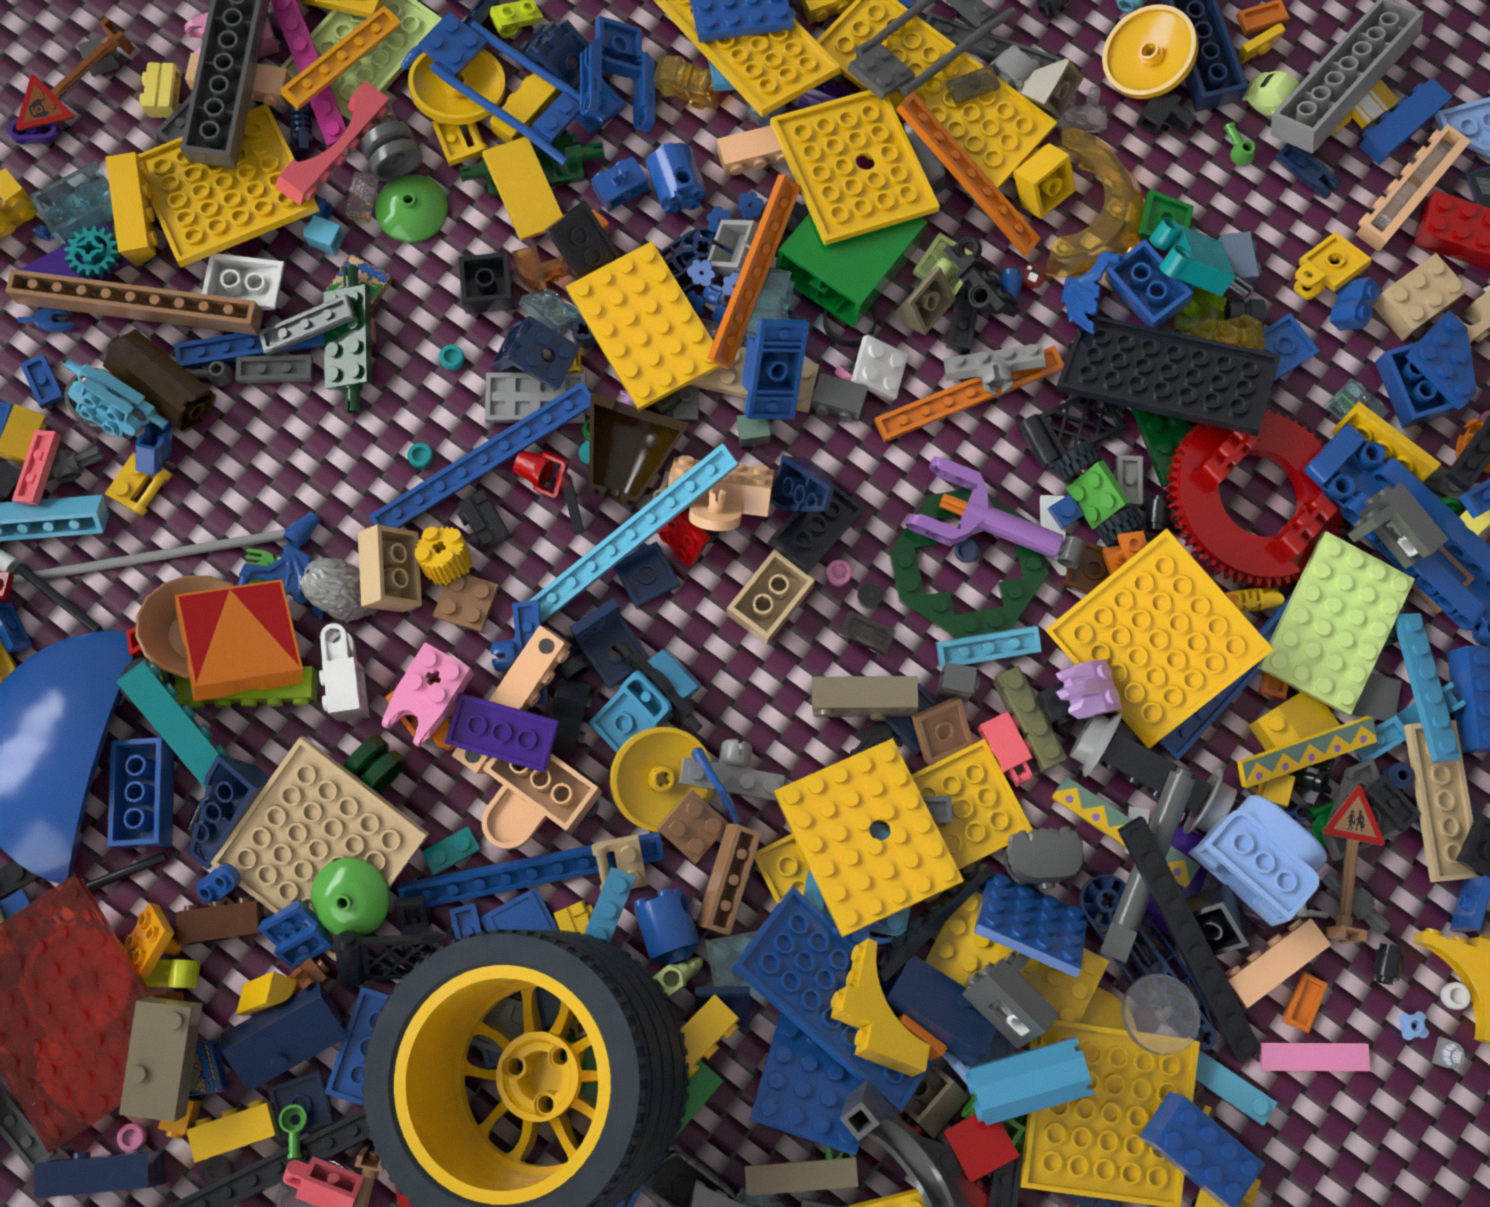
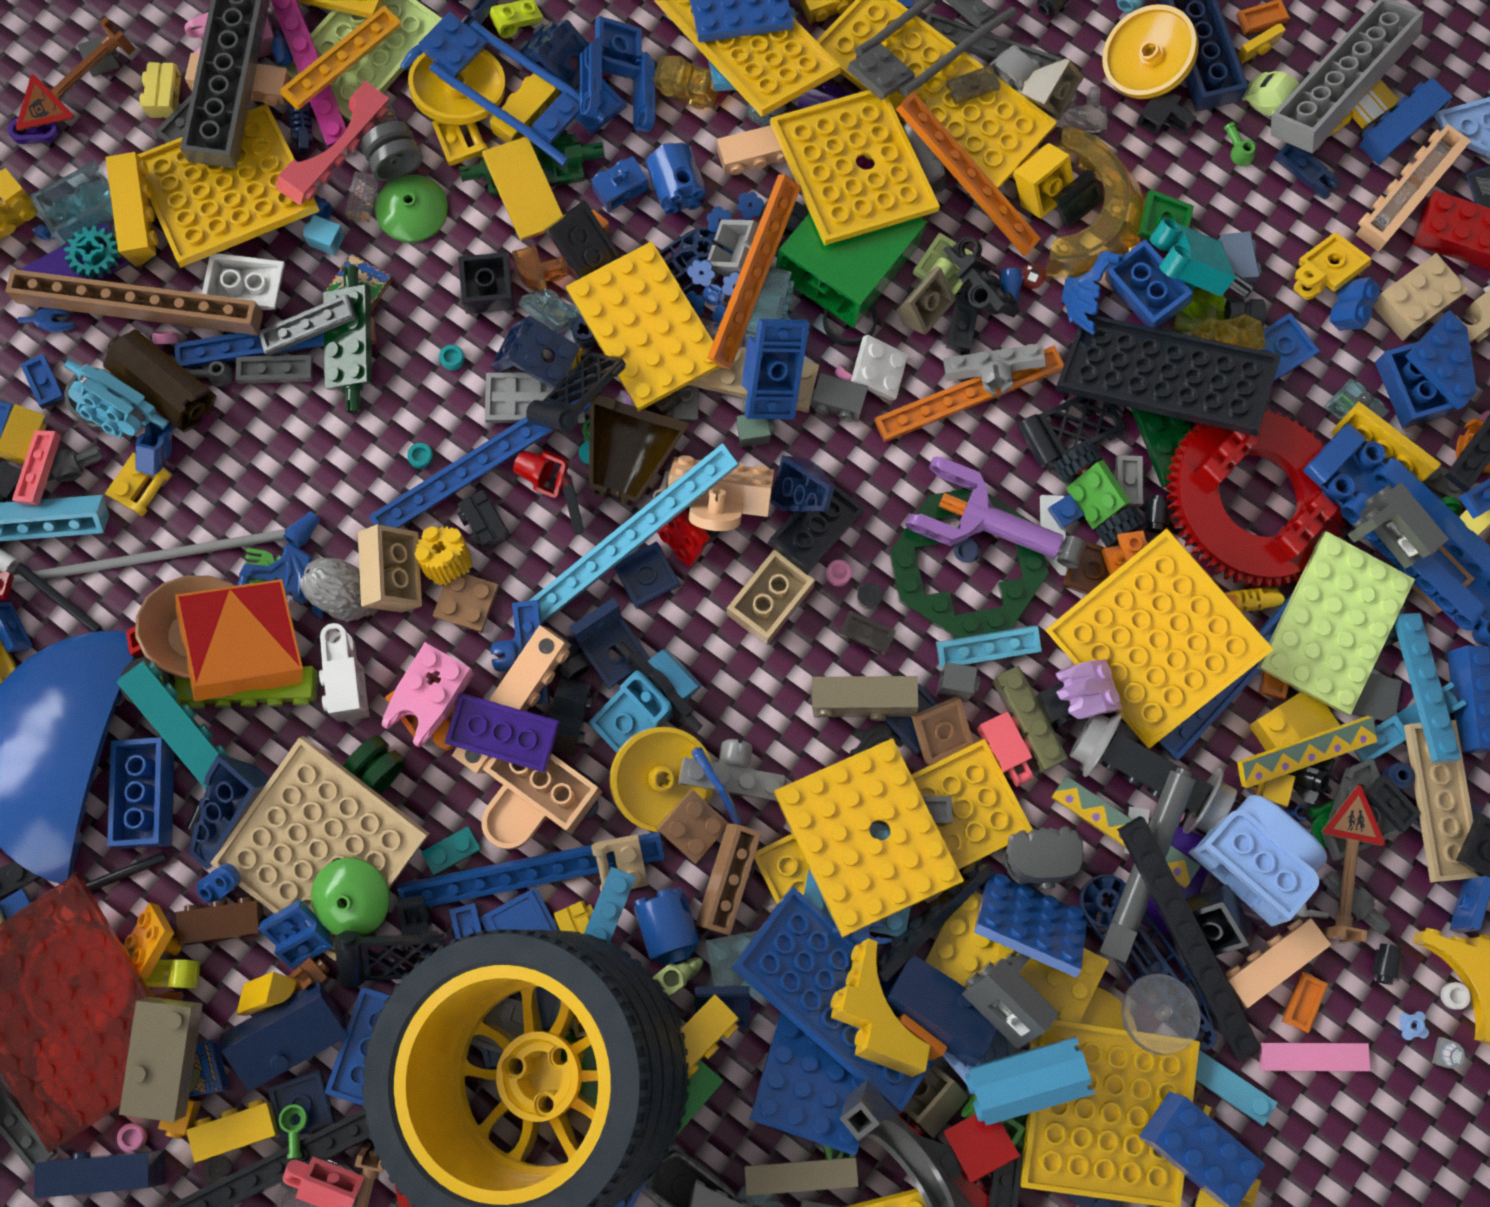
none -> bright pink tile [152,331,178,344]
none -> blue hand [271,29,293,67]
none -> black piece [526,352,626,433]
none -> black plate [1052,169,1104,228]

